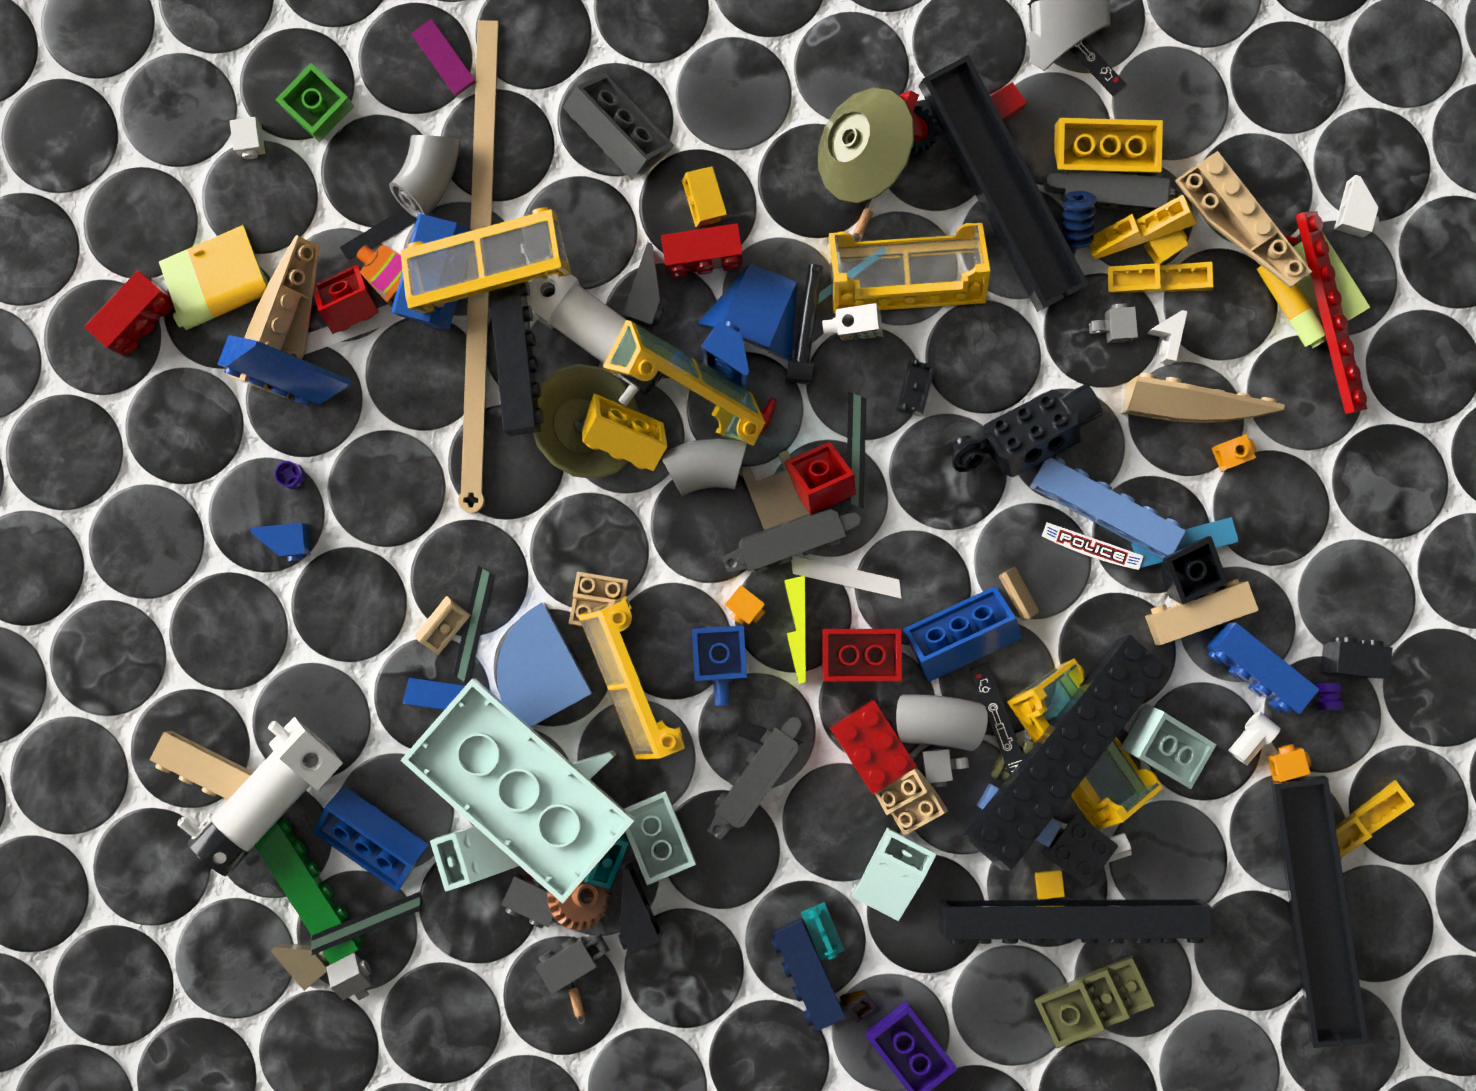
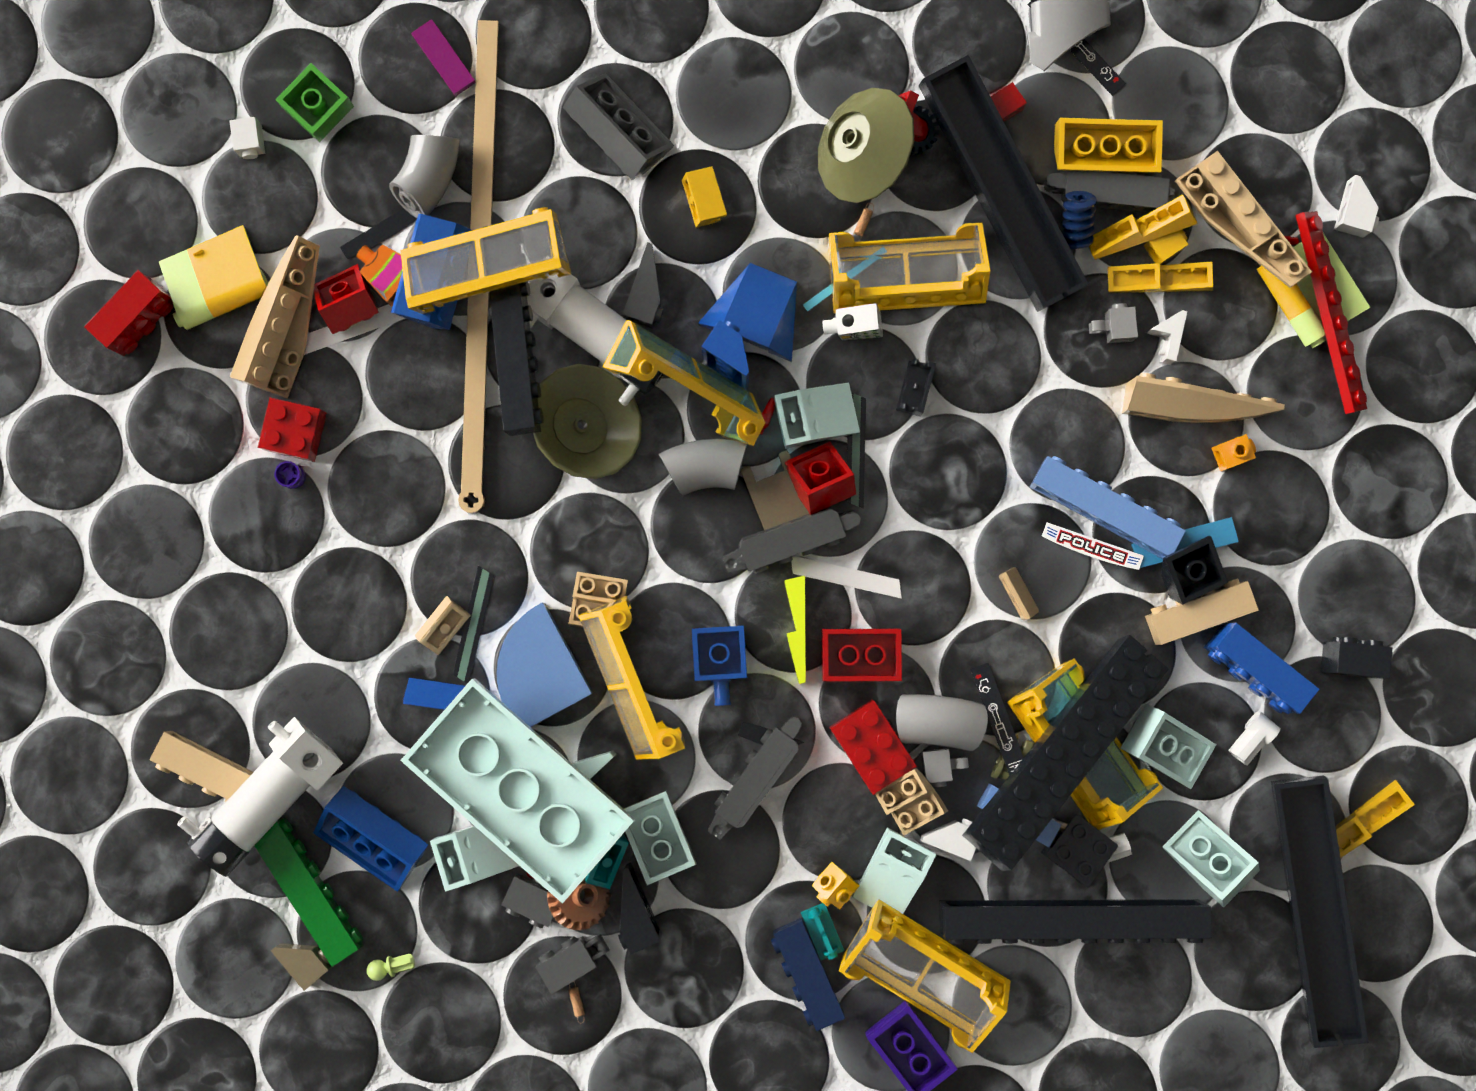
blue slope [218,335,352,406] -> none
blue slope [250,523,311,562] -> none
sticker [311,891,420,956] -> none
light grey brick [326,953,371,1000] -> none
yellow slope [582,393,667,471] -> none
red brick [661,223,743,279] -> none
light orange brick [725,585,765,625] -> none
black piece [785,264,823,385] -> none
dark brown slope [839,990,878,1023] -> none
blue slope [903,586,1022,682] -> none
black brick [952,384,1103,478] -> none
yellow tile [1035,870,1065,900] -> none
olive slope [1035,955,1155,1048] -> none
light orange brick [1266,744,1311,782] -> none
dark purple wheel [1316,683,1344,710] -> none
none -> red brick [257,397,327,462]
none -> yellowish green axle [367,953,415,981]
none -> light aqua slope [774,383,860,449]
none -> yellow brick [812,862,860,910]
none -> windscreen [839,899,1011,1053]
none -> white slope [920,818,976,861]
none -> light aqua slope [1163,810,1260,907]

